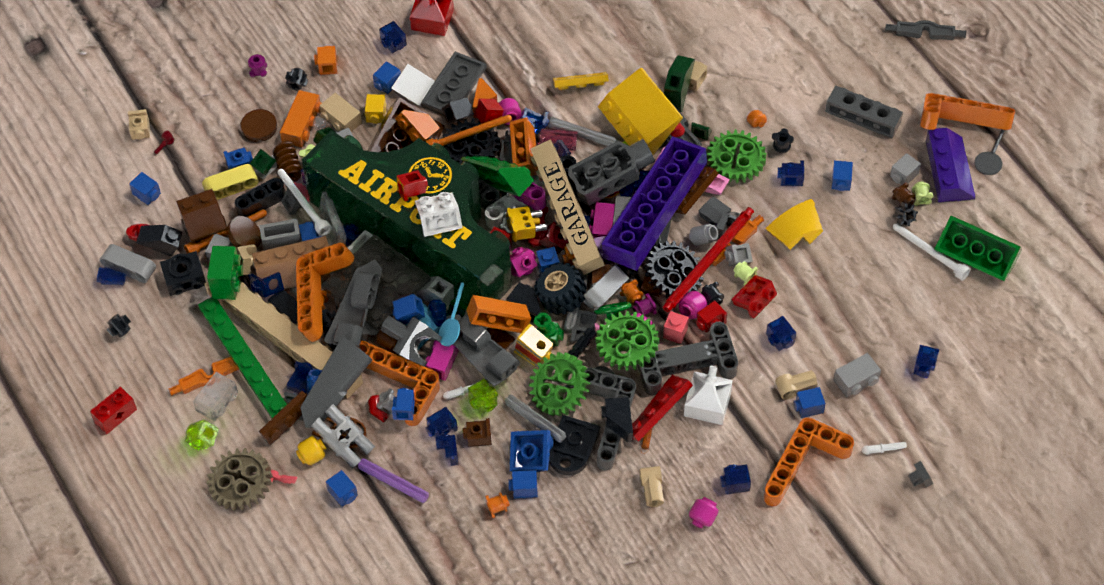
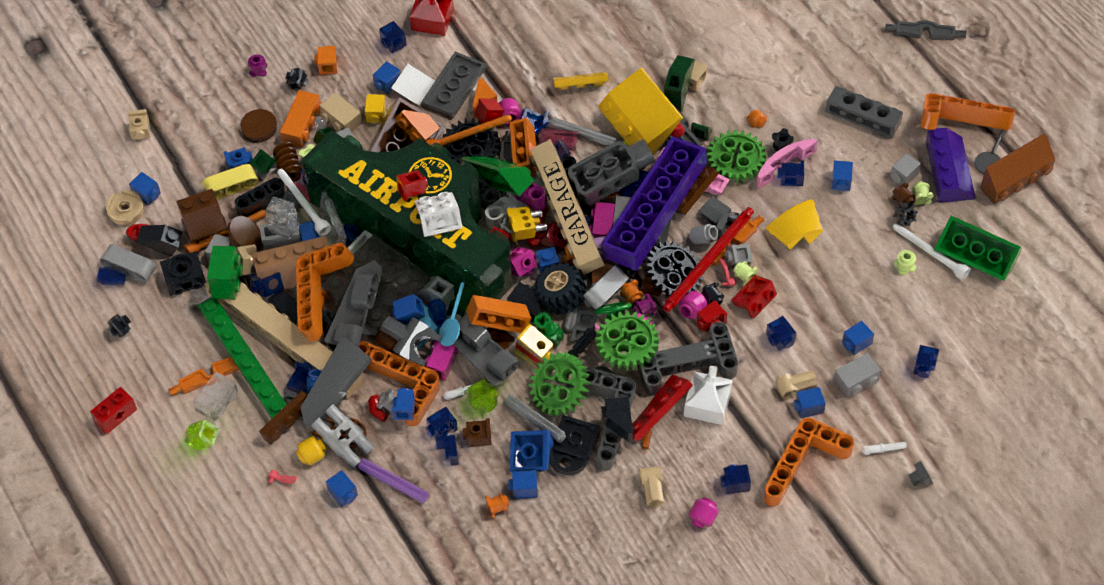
dark red hand [154,130,175,155] -> none
dark tan gear [207,448,273,511] -> none
black brick [442,97,474,124] -> none
coral brick [663,311,689,344] -> none
none -> tan plate [106,190,144,226]
none -> clear brick [265,196,300,239]
none -> coral piece [719,258,735,287]
none -> bright pink slope [757,139,818,188]
none -> blue brick [842,321,874,355]
none -> yellowish green brick [894,250,916,275]
none -> dark orange slope [980,134,1055,204]

